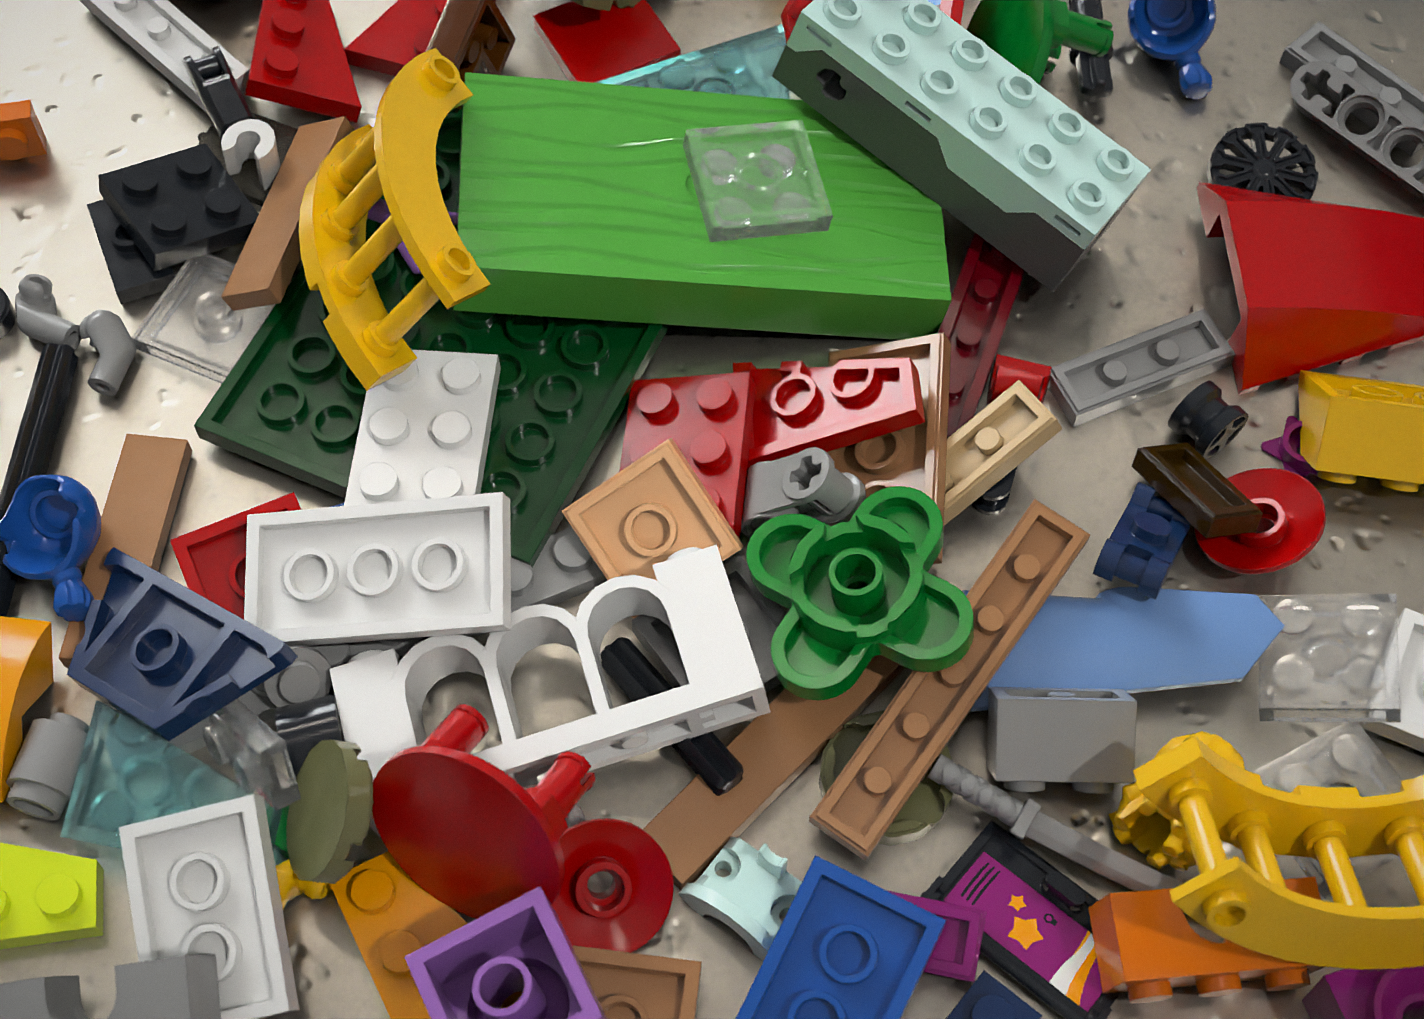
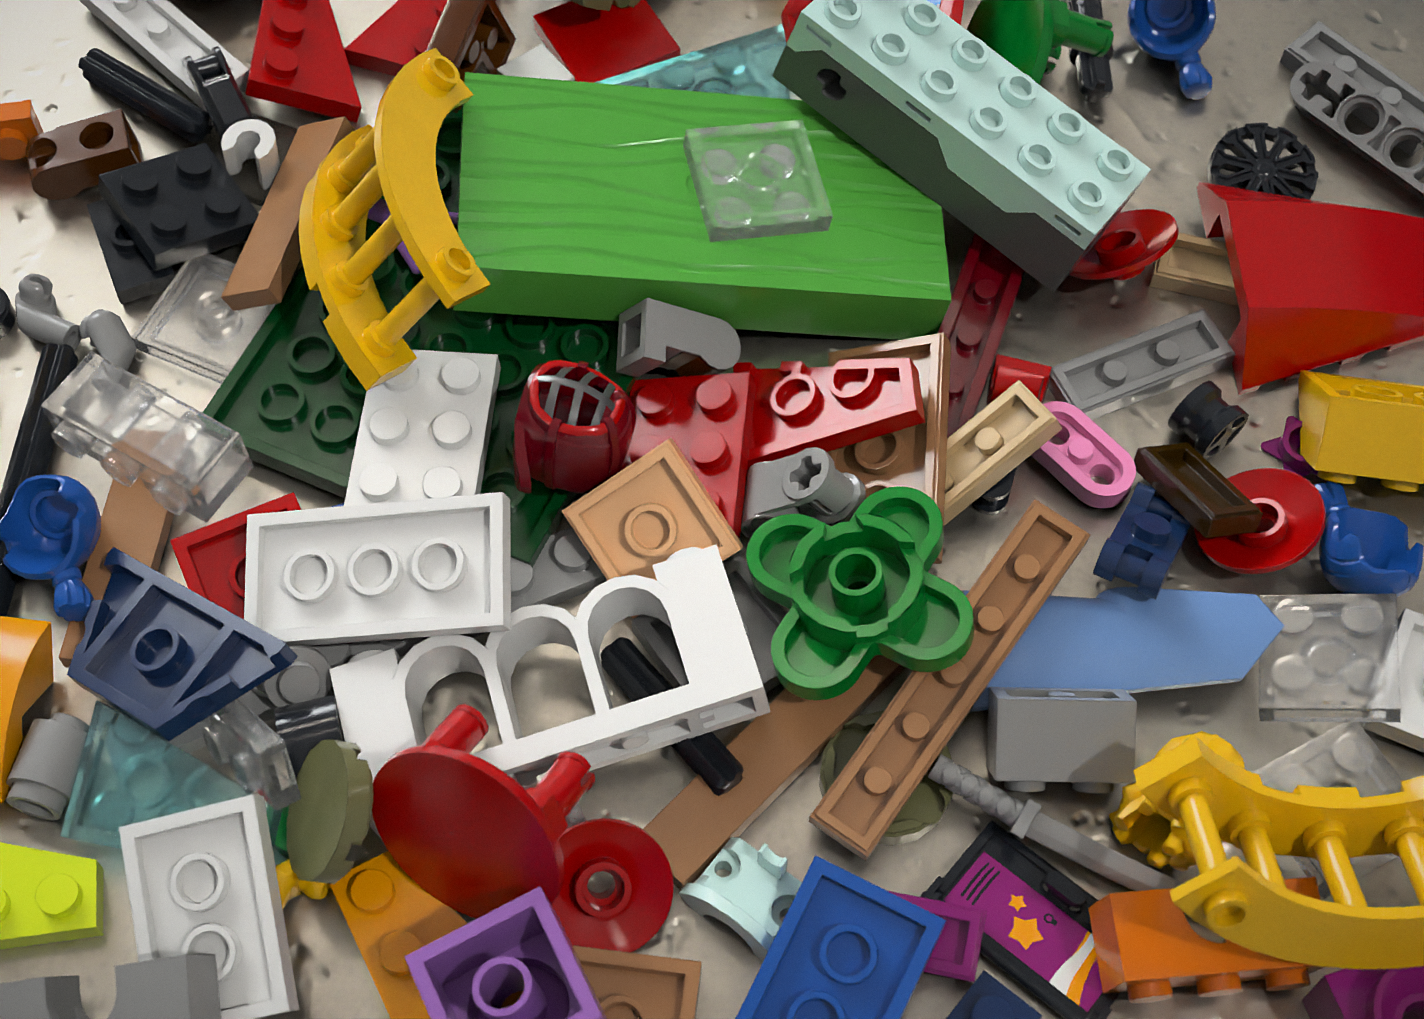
none -> reddish brown leg [26,109,144,200]
none -> clear brick [41,351,254,523]
none -> black axle [78,48,213,143]
none -> white tile [497,44,575,81]
none -> dark red piece [513,360,636,495]
none -> light grey leg [616,298,741,377]
none -> bright pink plate [1032,401,1136,508]
none -> red dish [1070,209,1179,280]
none -> tan tile [1149,232,1238,306]
none -> blue hair [1314,481,1423,603]

